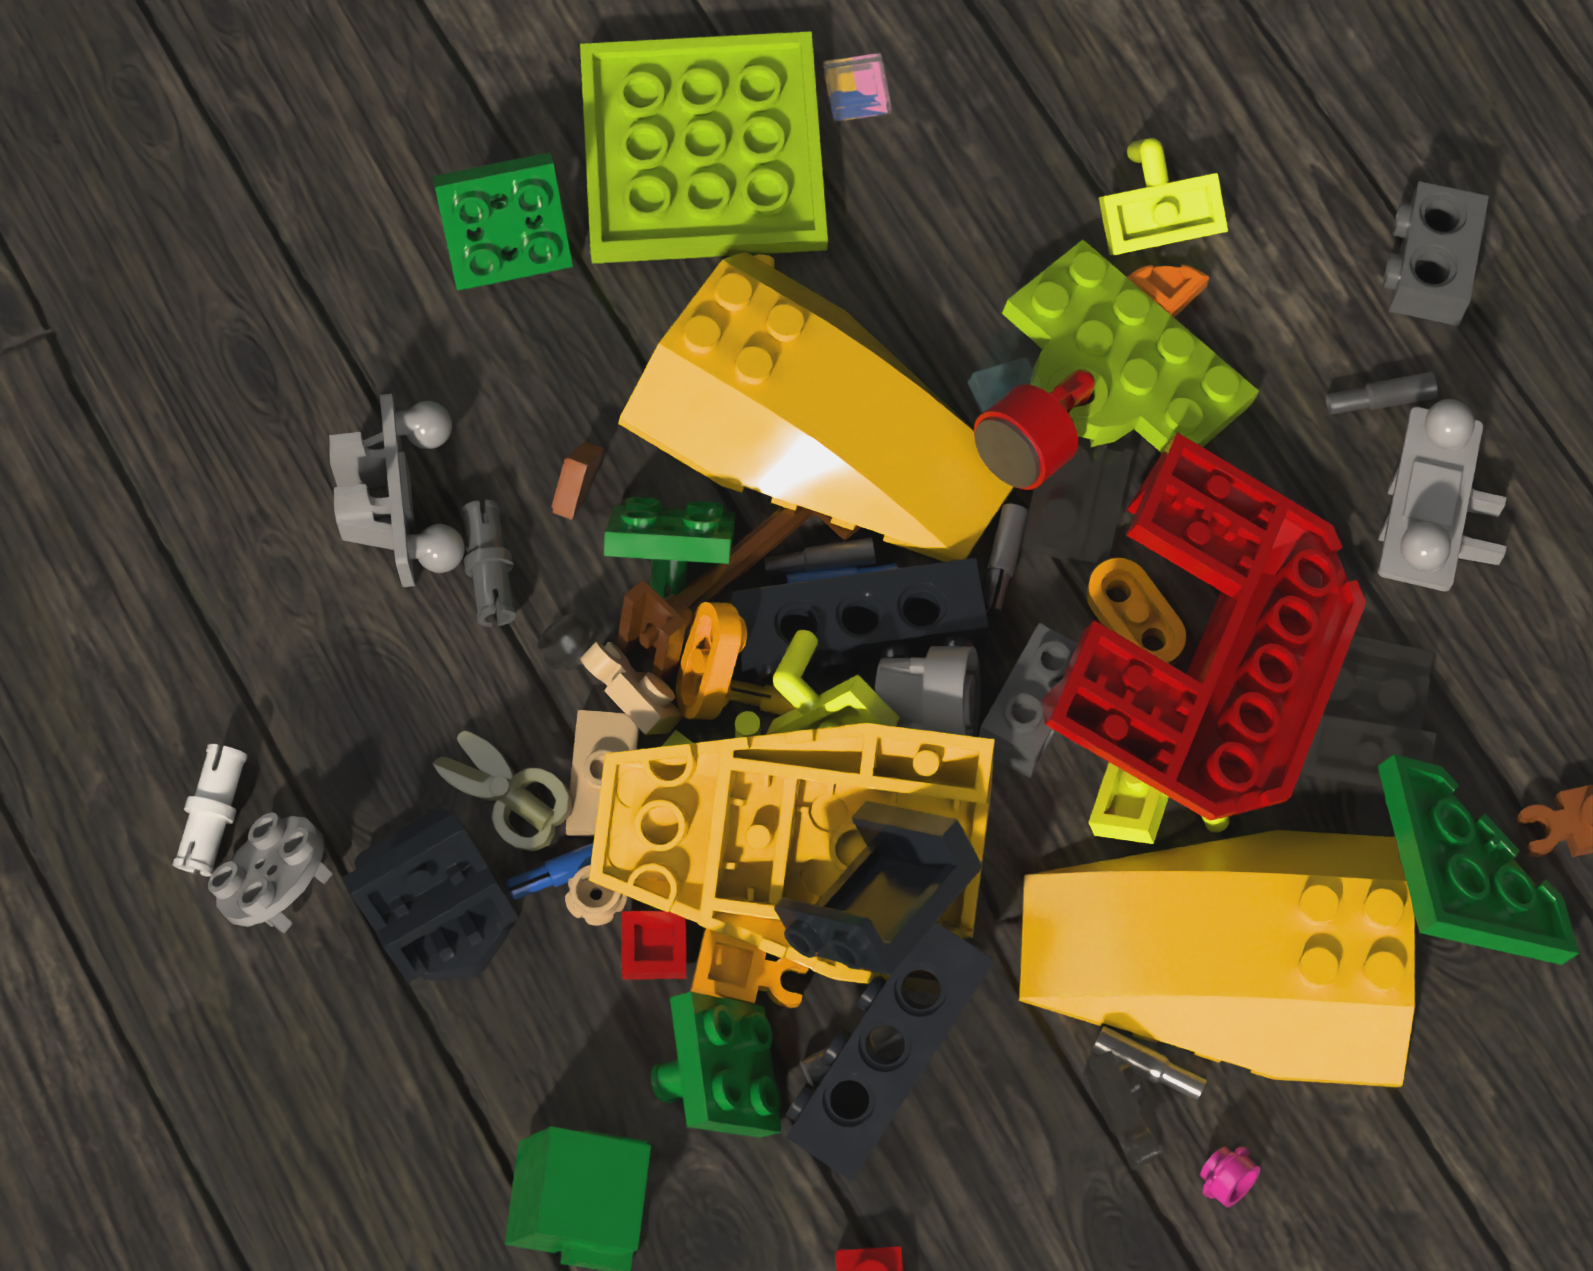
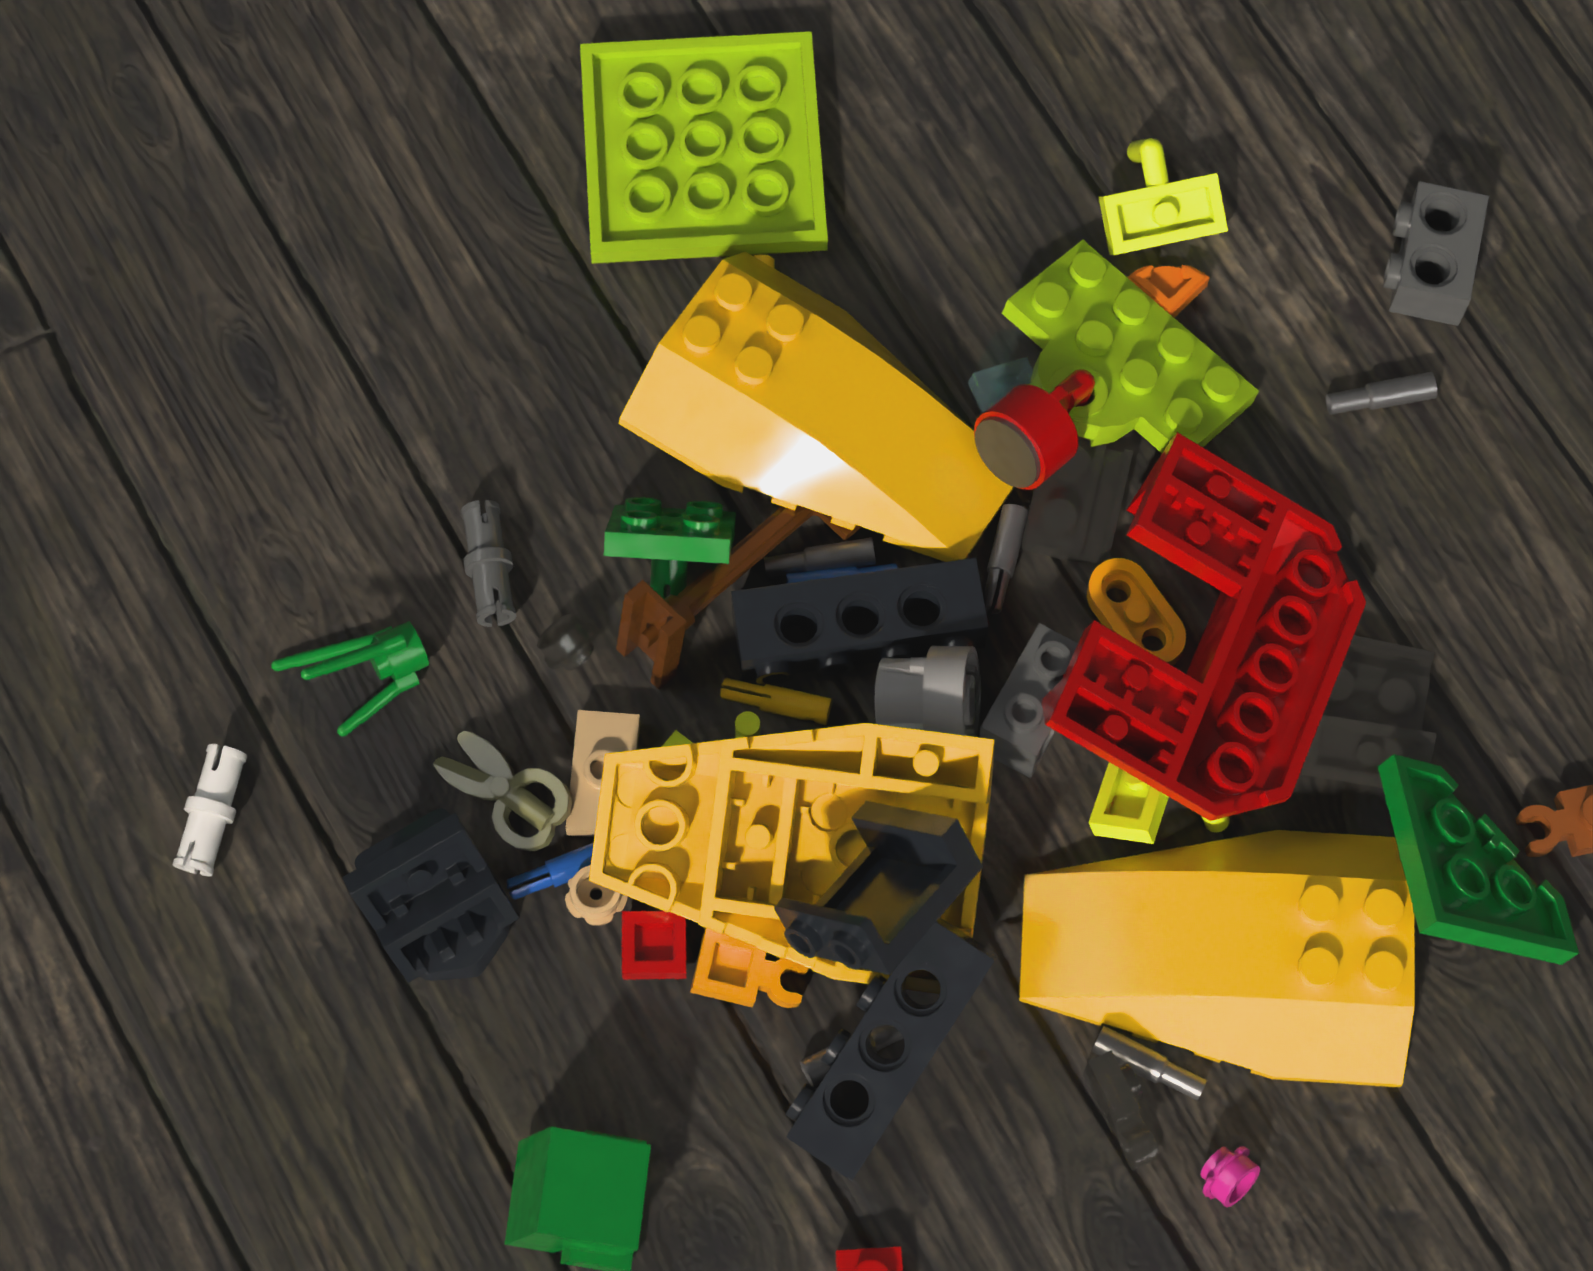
light grey plate [208,812,333,934] -> none
light grey piece [329,394,465,587] -> none
green plate [432,152,573,291] -> none
dark orange tile [551,441,605,520] -> none
tan plate [580,642,683,735] -> none
green plate [651,991,782,1138] -> none
light orange plate [676,602,747,720] -> none
neon yellow plate [766,630,900,735] -> none
clear tile [824,53,891,122] -> none
light grey piece [1378,399,1507,591] -> none
none -> green plant [271,621,429,737]

